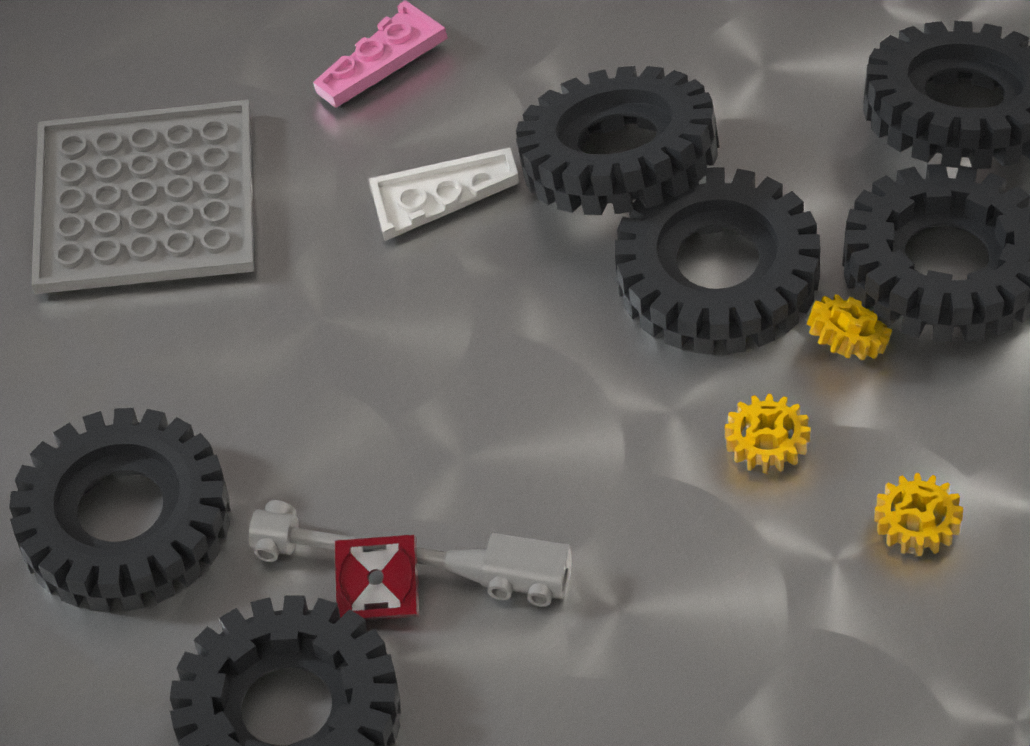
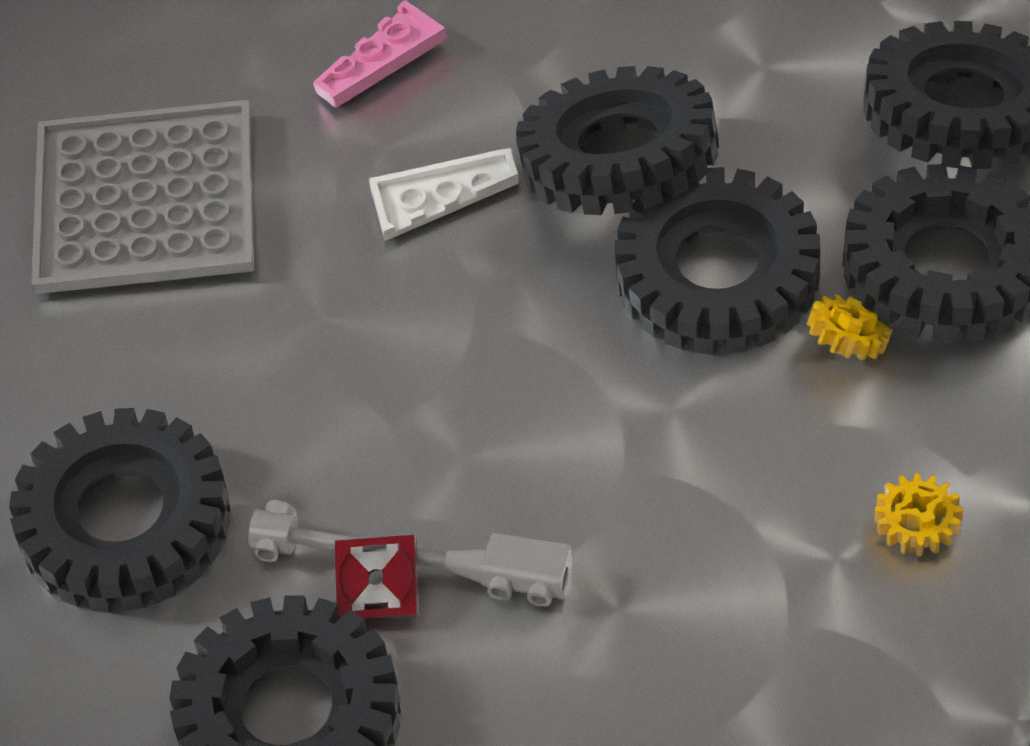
yellow gear [724,393,810,473] -> none

